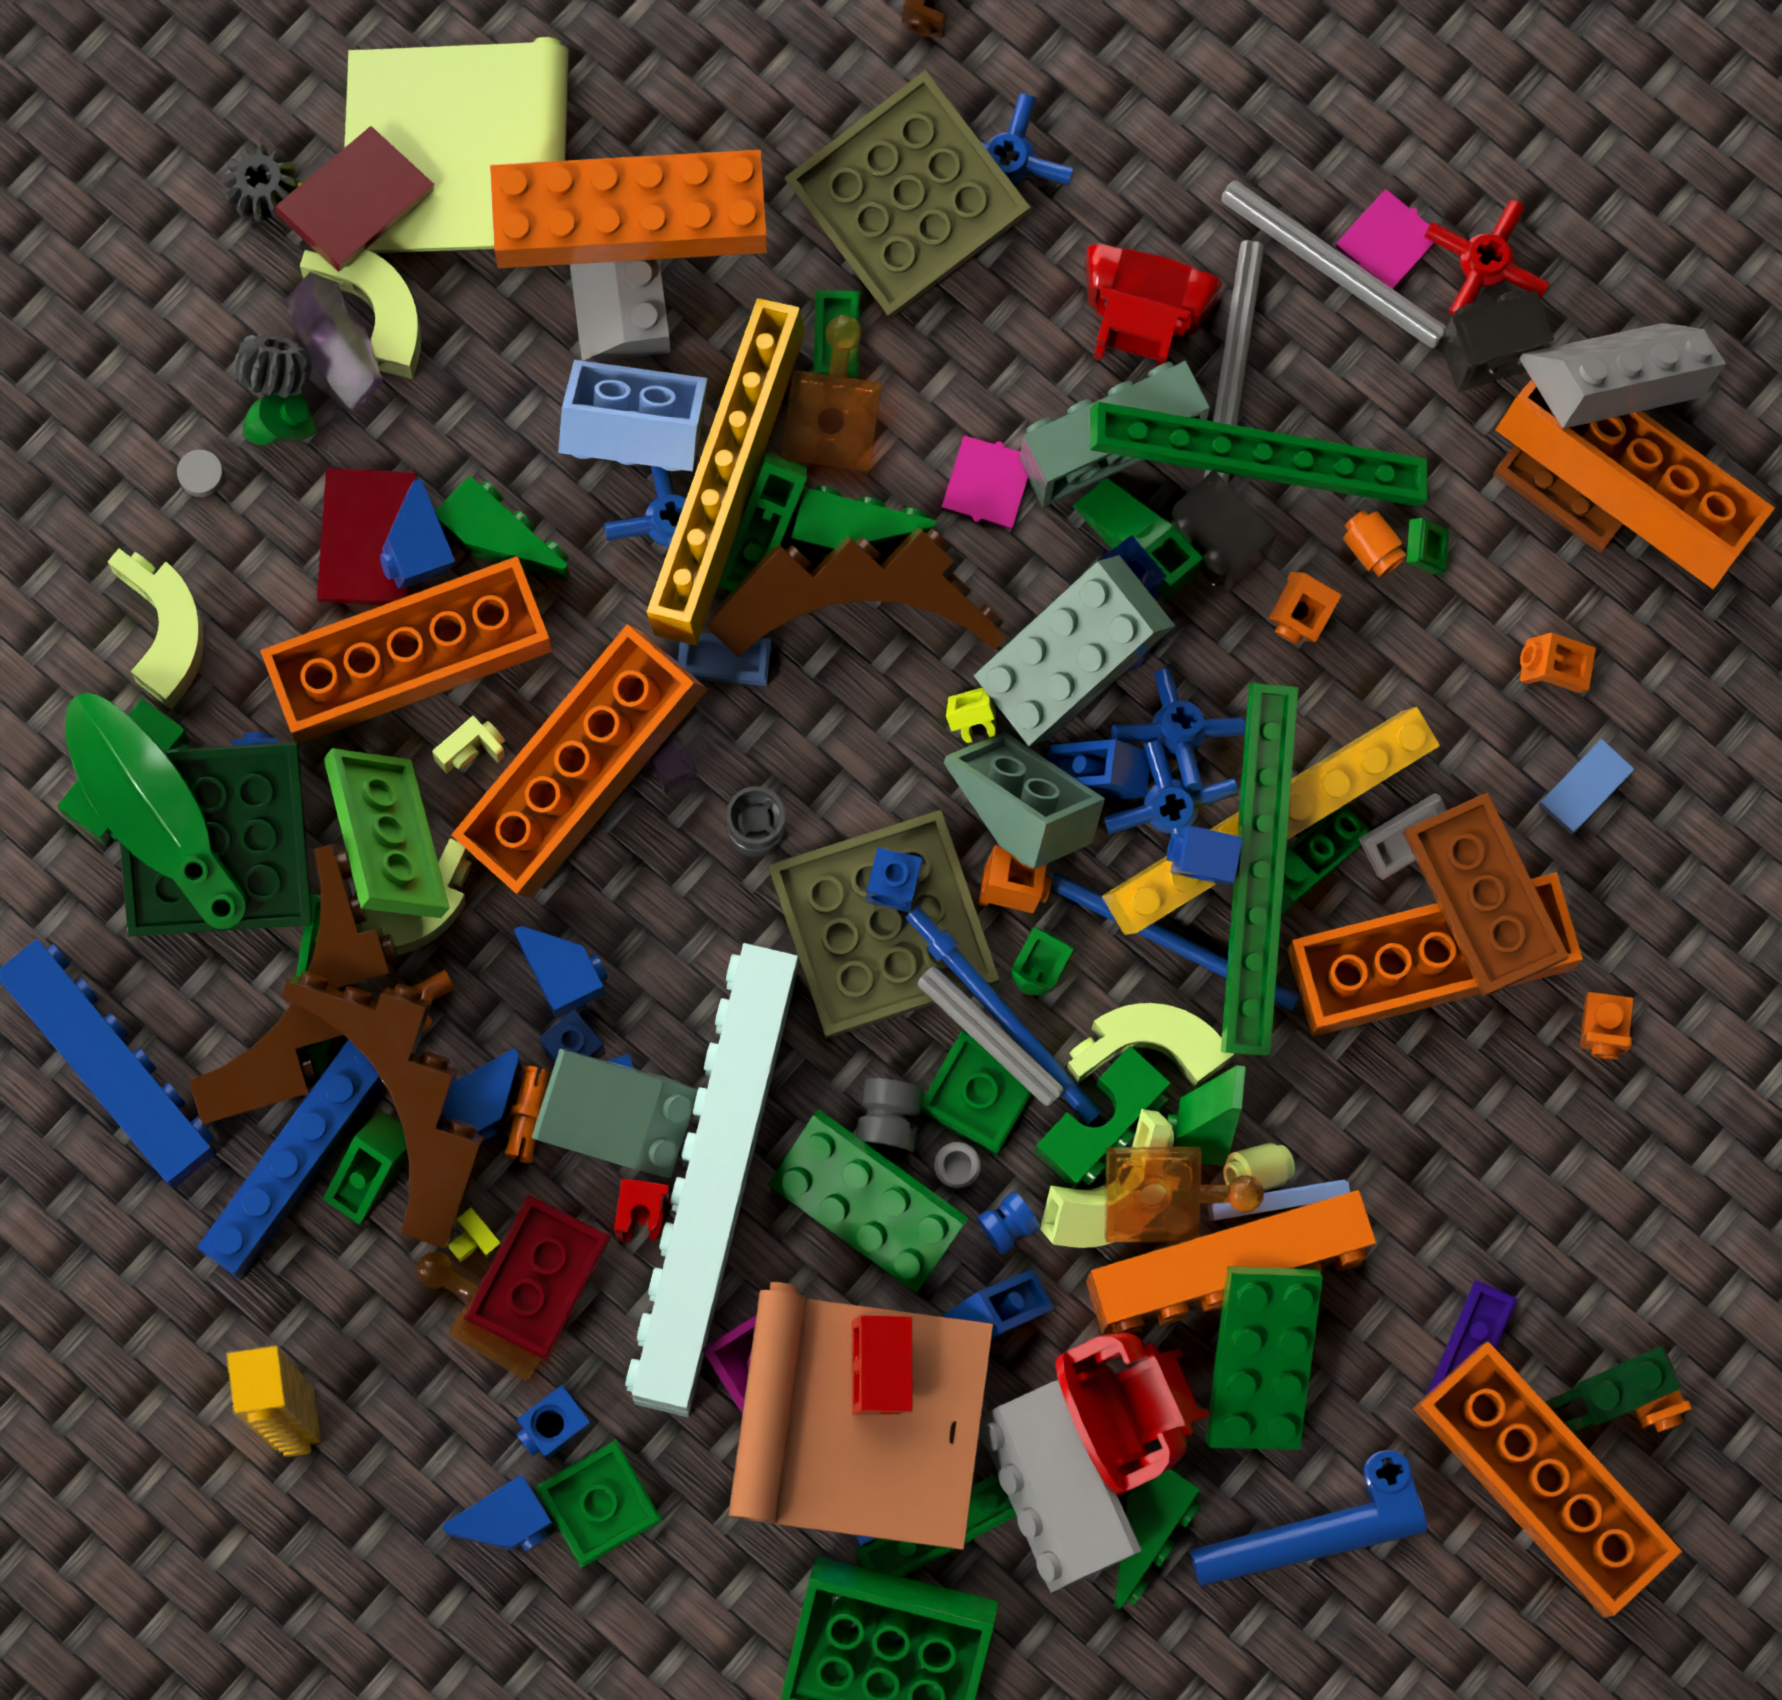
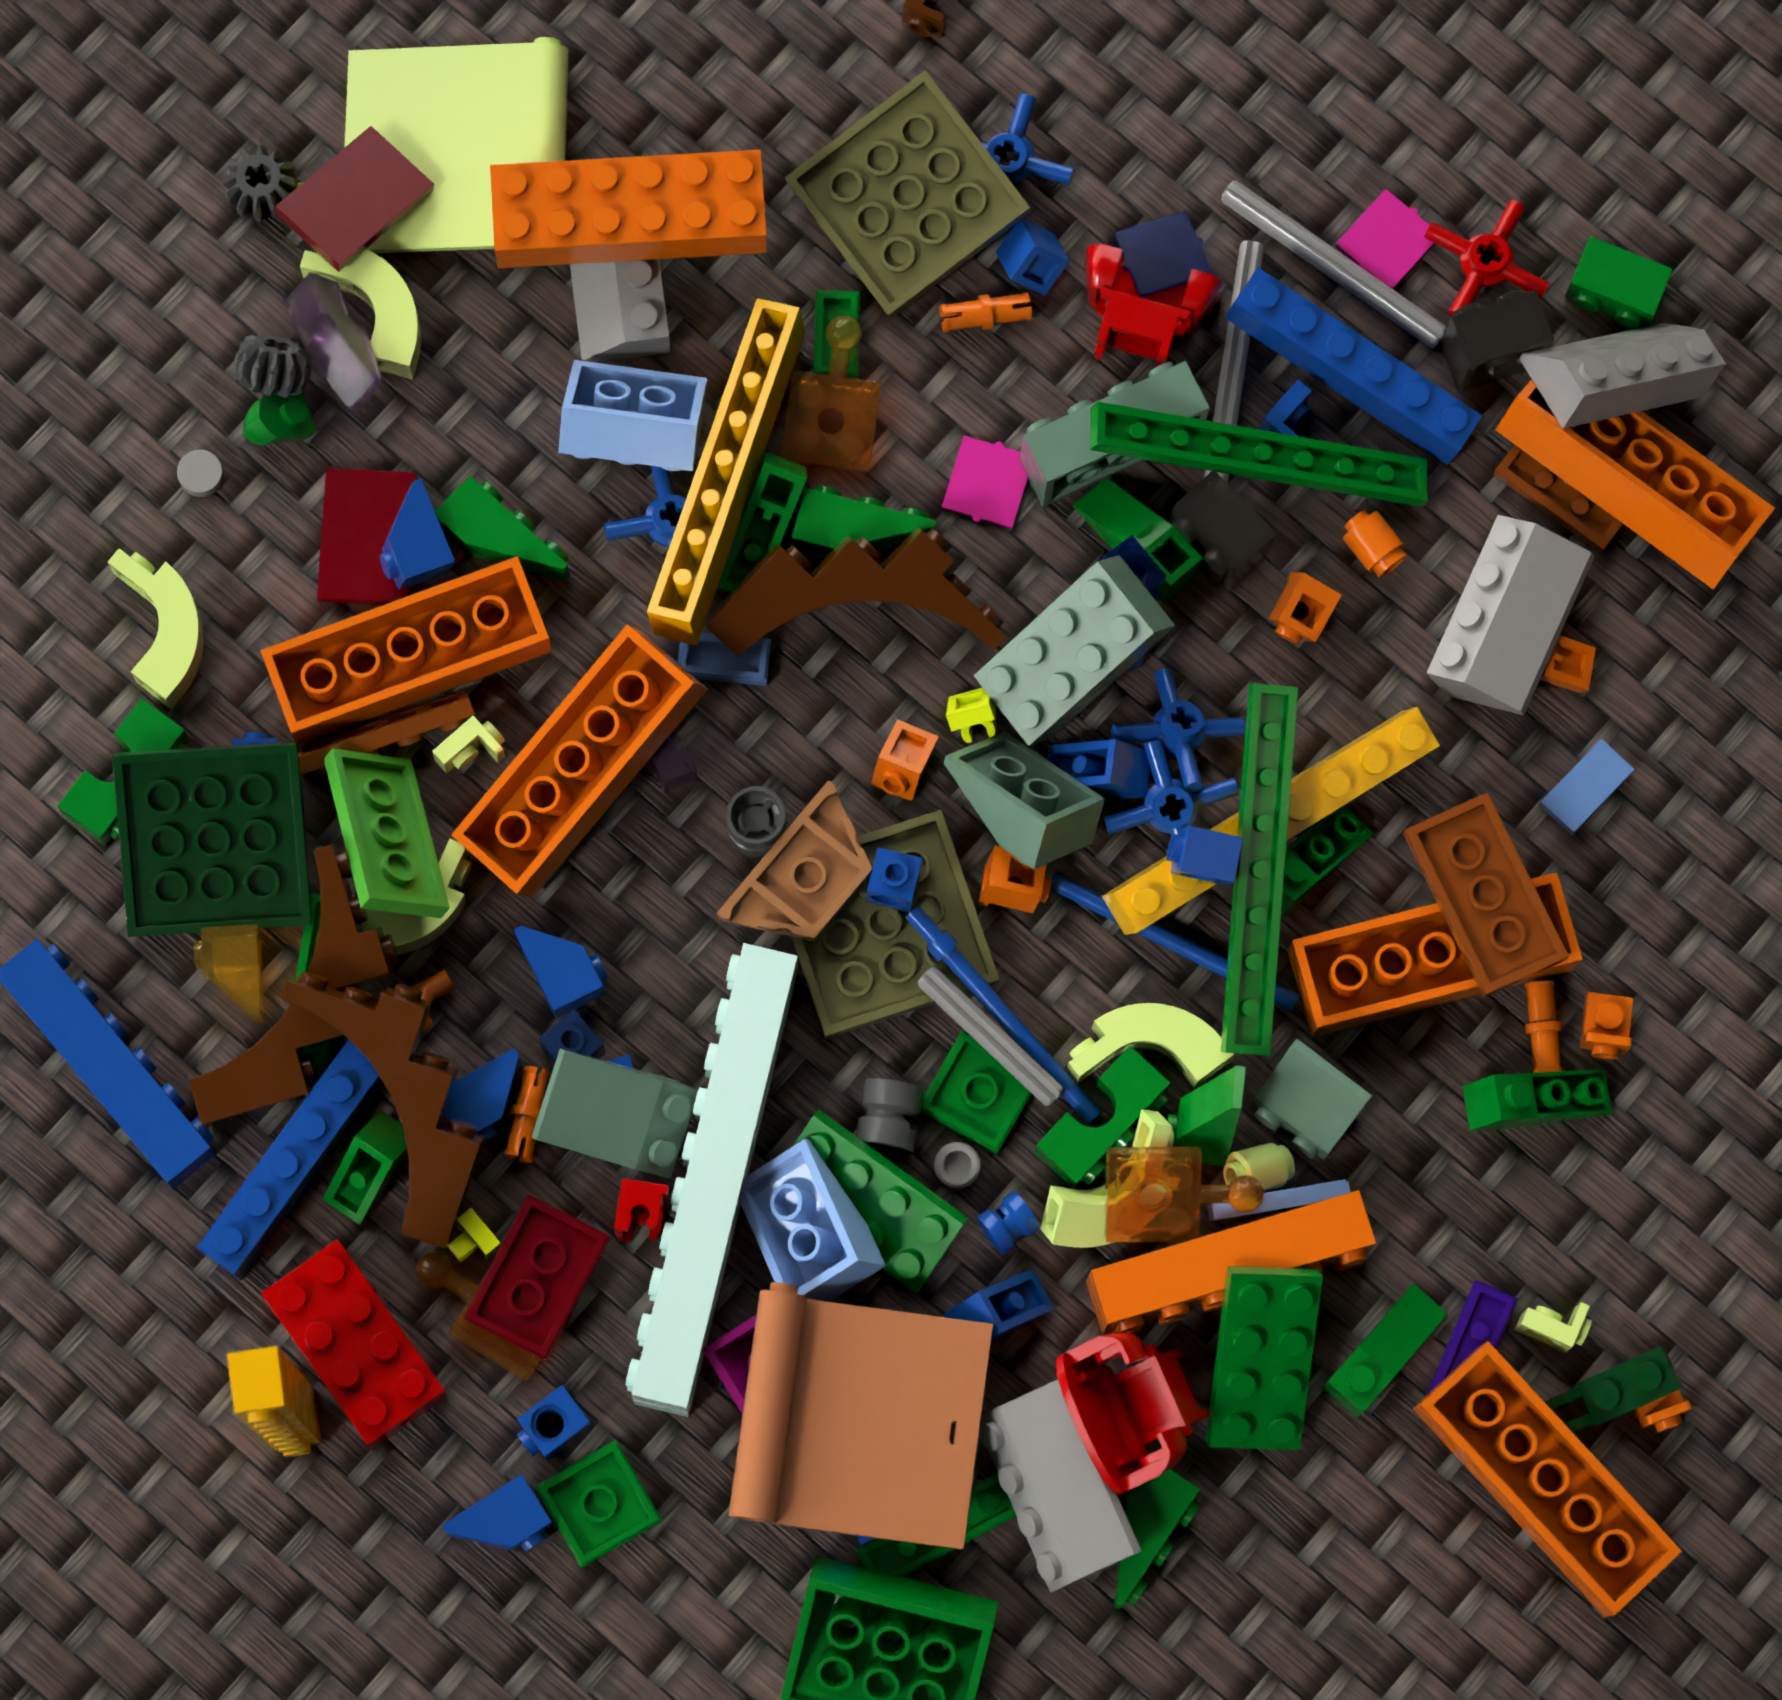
green plant [65,693,247,929] -> none
red hinge [852,1315,913,1415] -> none
green plate [1011,926,1076,995] -> none
blue axle [1190,1450,1427,1586] -> none
light grey tile [1358,793,1447,880] -> none
green tile [1406,518,1450,575] -> none
none -> clear yellow slope [194,924,265,1024]
none -> red brick [260,1239,448,1450]
none -> dark orange plate [299,689,475,776]
none -> medium nougat wing [716,780,872,942]
none -> light blue slope [739,1139,886,1302]
none -> orange bracket [871,719,939,801]
none -> orange pin [939,292,1032,333]
none -> blue panel [996,219,1070,296]
none -> clear blue piece [1113,211,1212,298]
none -> blue brick [1225,267,1483,465]
none -> sand green slope [1251,1039,1372,1160]
none -> blue bracket [1259,379,1312,436]
none -> green slope [1322,1284,1448,1418]
none -> light grey slope [1427,515,1595,715]
none -> green slope [1462,1069,1613,1131]
none -> yellowish green bracket [1514,1302,1592,1353]
none -> orange pin [1525,980,1562,1073]
none -> green brick [1564,236,1673,329]

